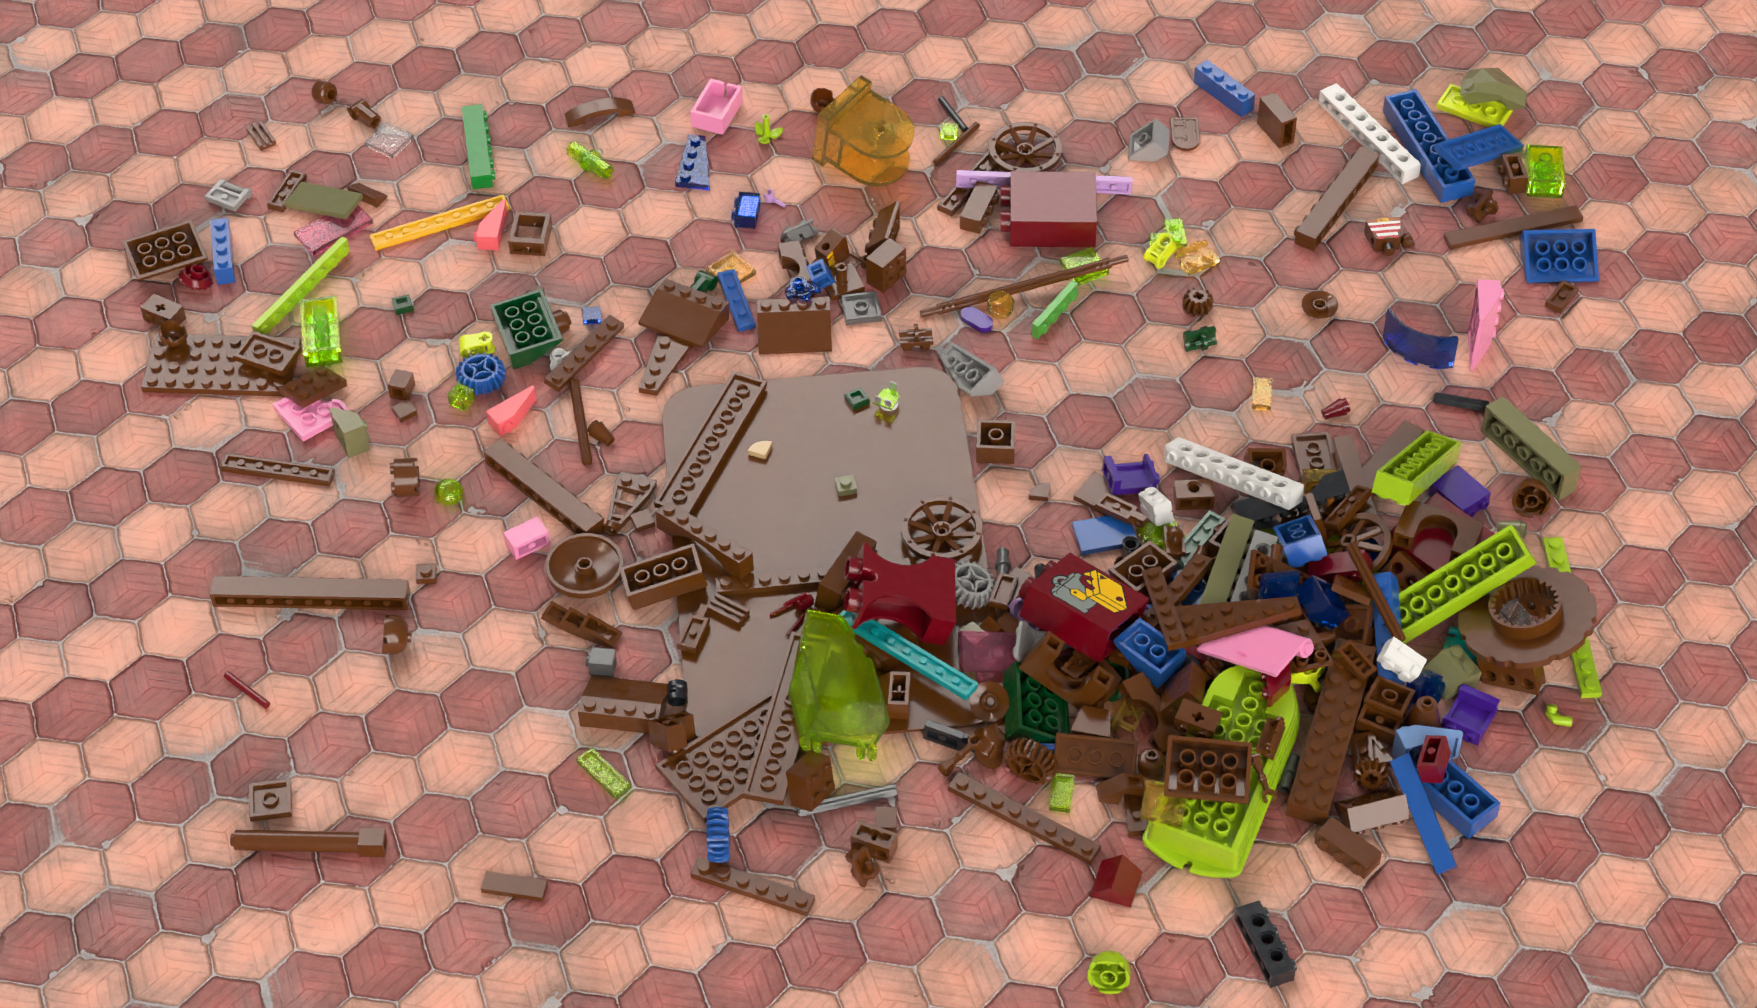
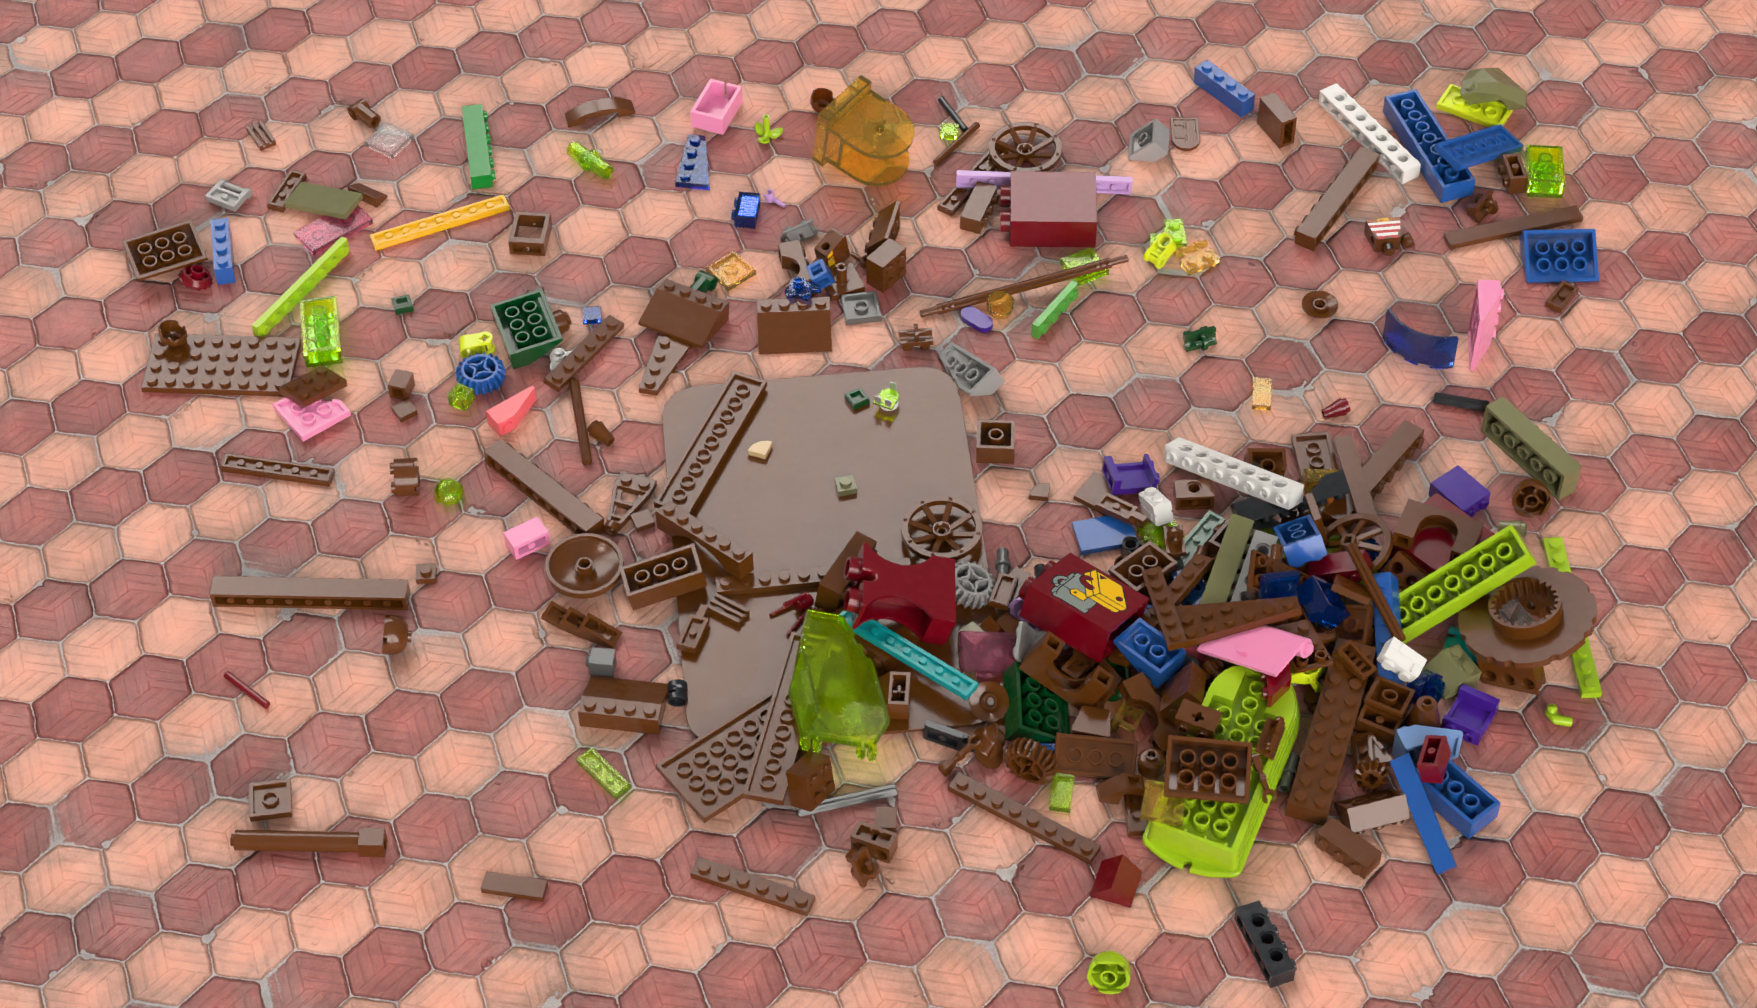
brick [140,293,186,326] -> none
reddish brown plate [234,331,301,376] -> none
reddish brown head [311,80,337,104] -> none
olive slope [329,407,371,458] -> none
coral slope [474,200,508,250] -> none
reddish brown brick [648,711,696,753] -> none
blue gear [706,806,730,863] -> none
blue tile [717,269,756,332] -> none
reddish brown gear [1182,287,1213,317] -> none
reddish brown tile [1323,485,1373,531] -> none
lime brick [1372,430,1462,505] -> none

